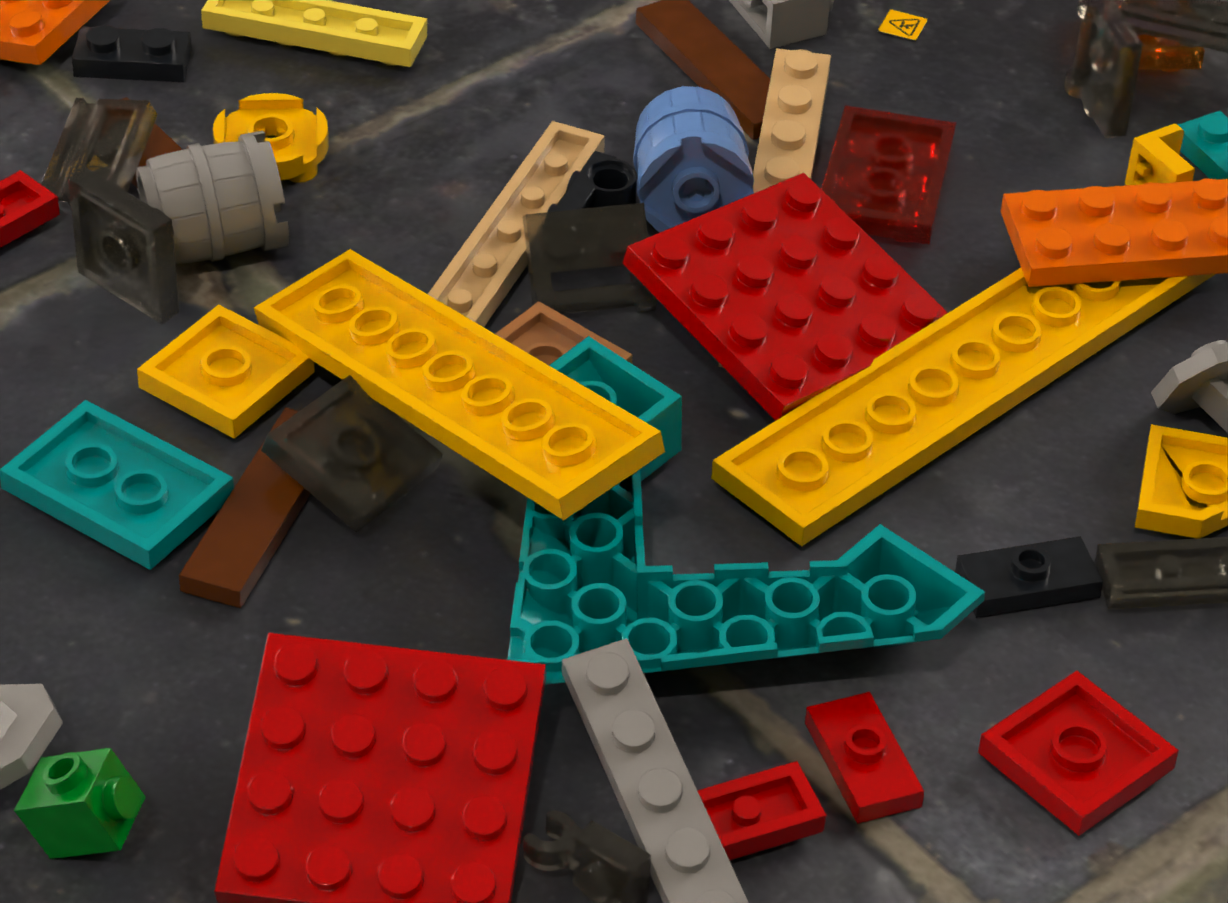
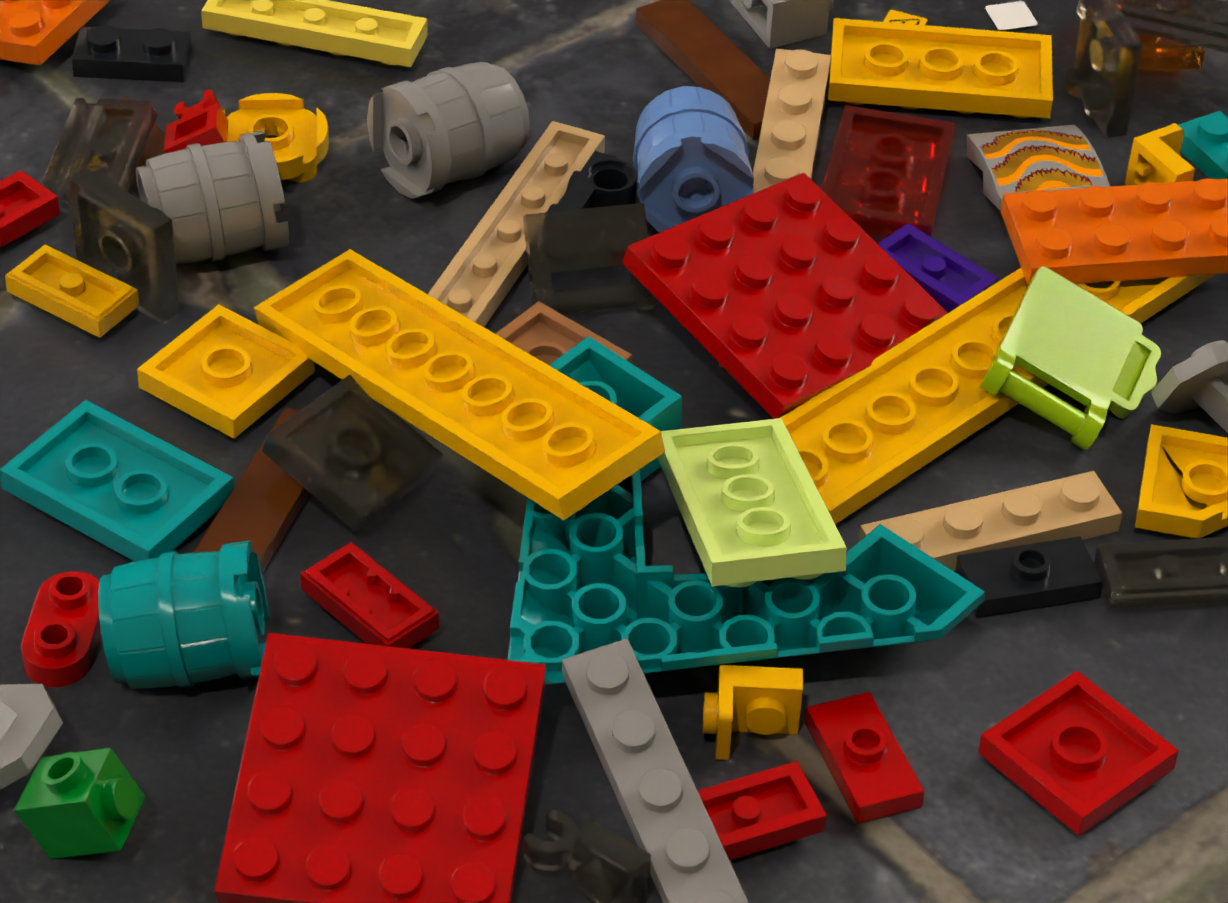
none -> yellow plate [5,244,140,338]
none -> red plate [21,571,101,687]
none -> teal piece [98,540,270,689]
none -> red plate [164,89,229,153]
none -> red plate [300,542,439,649]
none -> light grey piece [367,62,530,199]
none -> yellowish green plate [657,418,847,588]
none -> yellow bracket [702,665,803,760]
none -> yellow plate [828,18,1053,119]
none -> tan plate [858,471,1122,571]
none -> dark purple plate [878,223,999,313]
none -> slope [967,125,1110,210]
none -> lime piece [979,266,1161,450]
none -> white sticker [985,1,1038,31]

